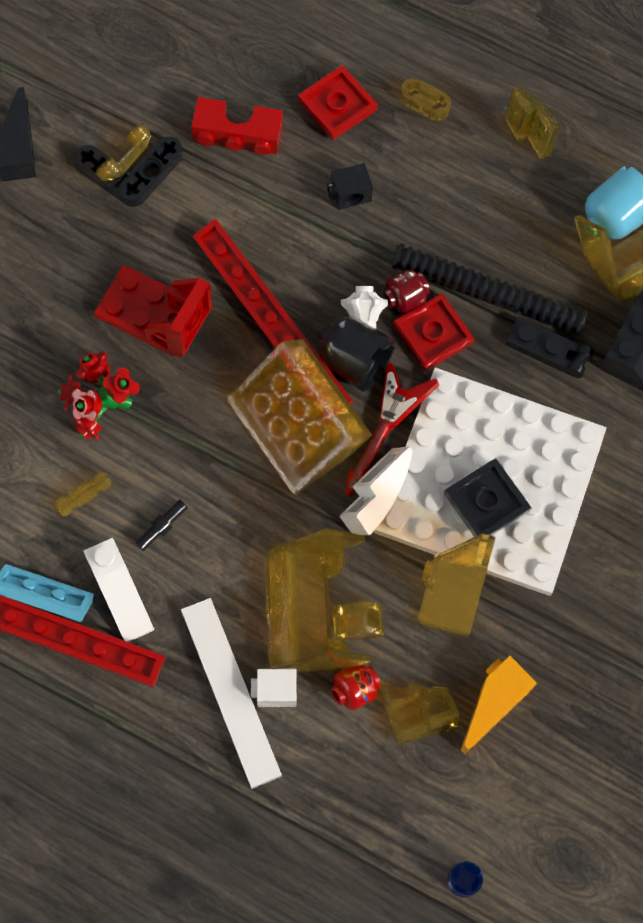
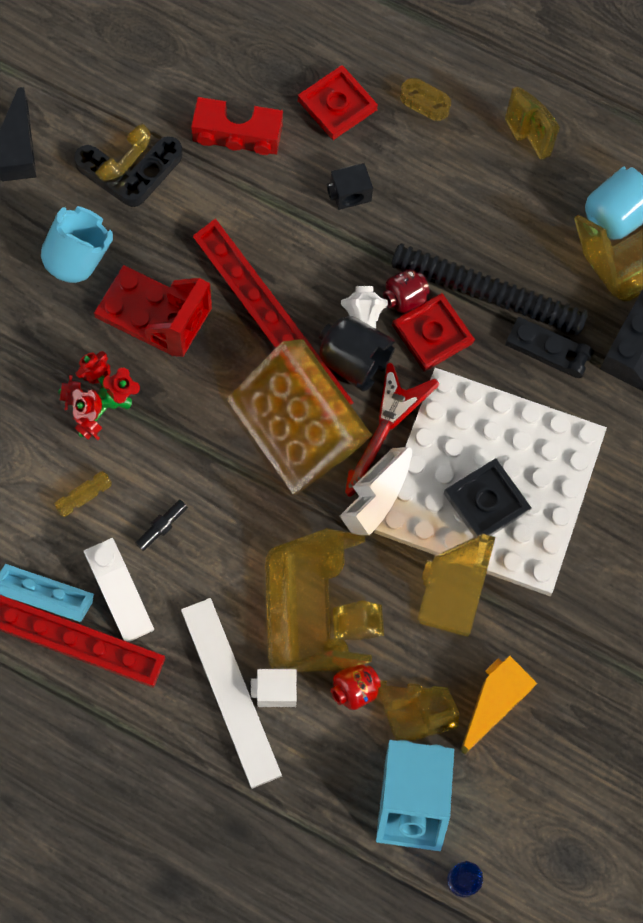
none -> medium azure cylinder [41,206,113,283]
none -> medium azure slope [376,740,454,851]

